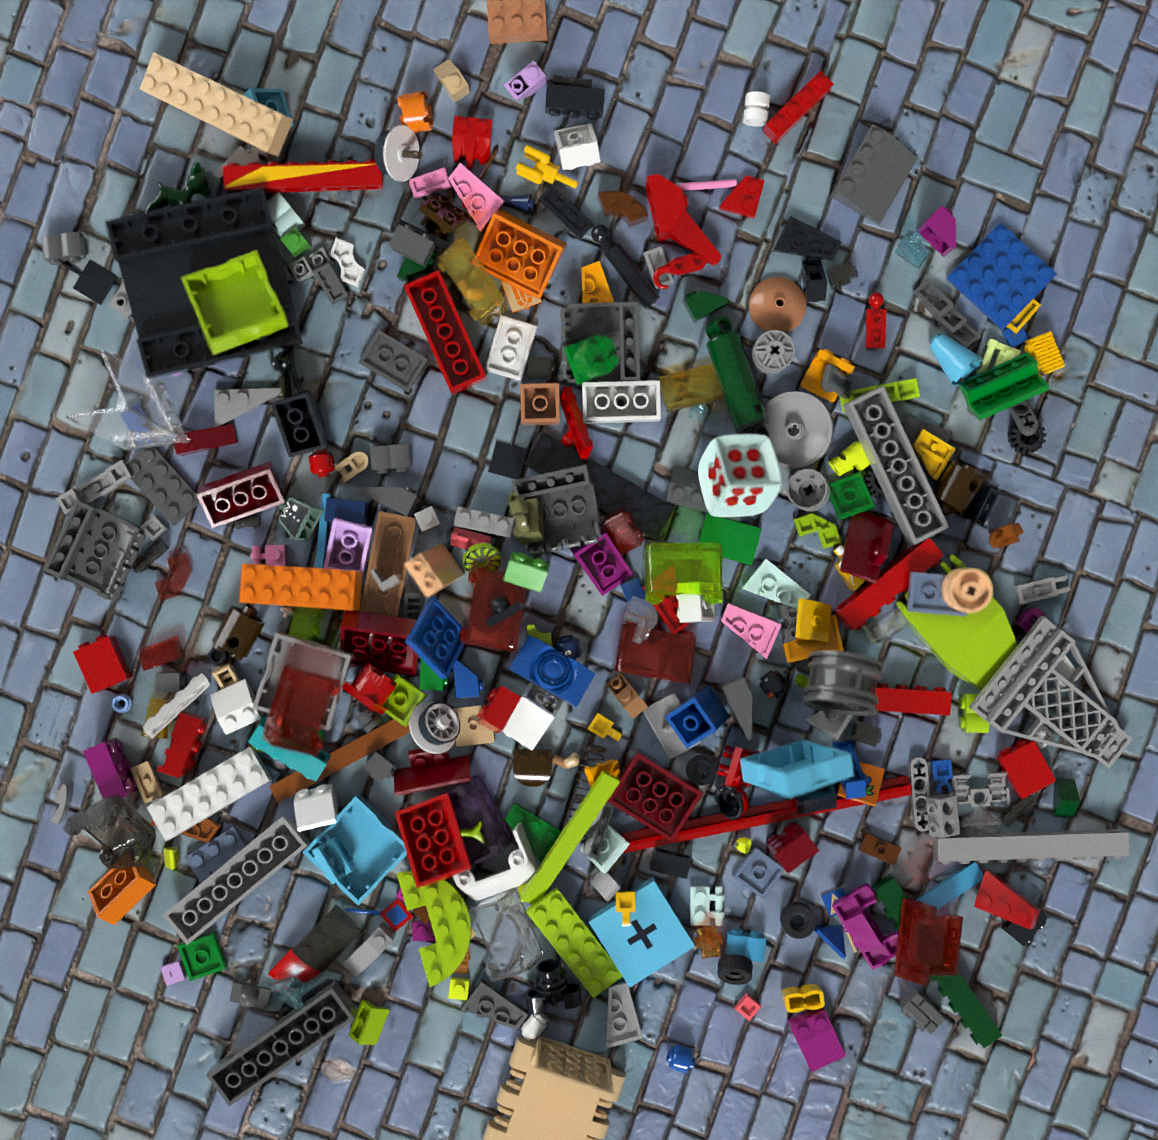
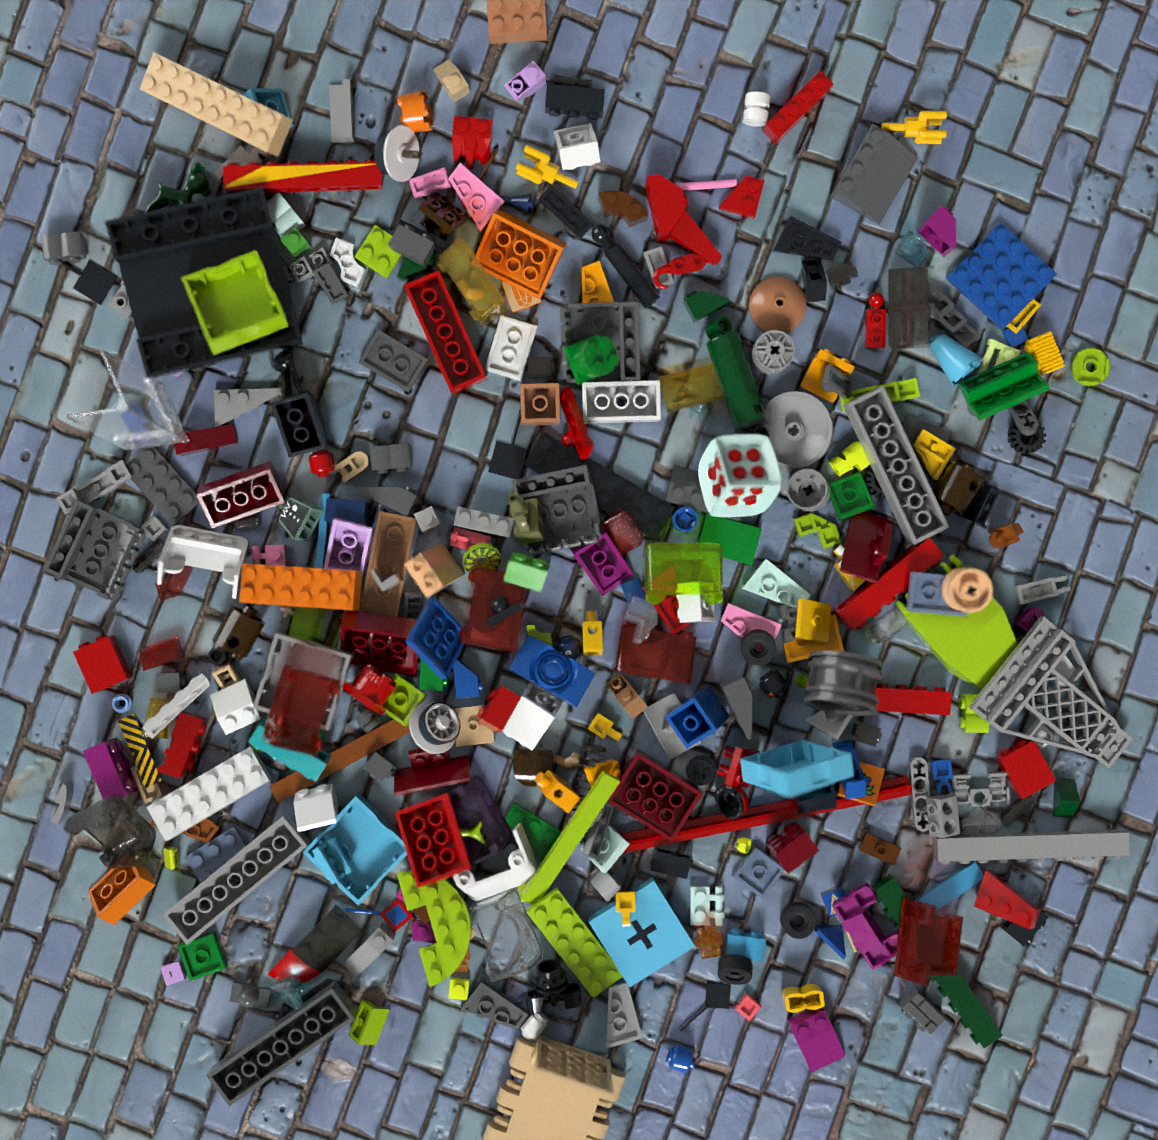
none -> sticker [118,713,161,788]
none -> white windscreen [157,525,248,599]
none -> light grey panel [329,79,355,144]
none -> lime plate [354,225,402,279]
none -> light orange torso [535,770,581,813]
none -> yellow torso [582,611,603,656]
none -> blue wheel [671,507,698,532]
none -> black piece [679,983,731,1031]
none -> black tyre [741,629,776,666]
none -> yellow plant [881,111,947,144]
none -> clear smoke brick [888,266,931,350]
none -> lime tile [1070,348,1110,386]

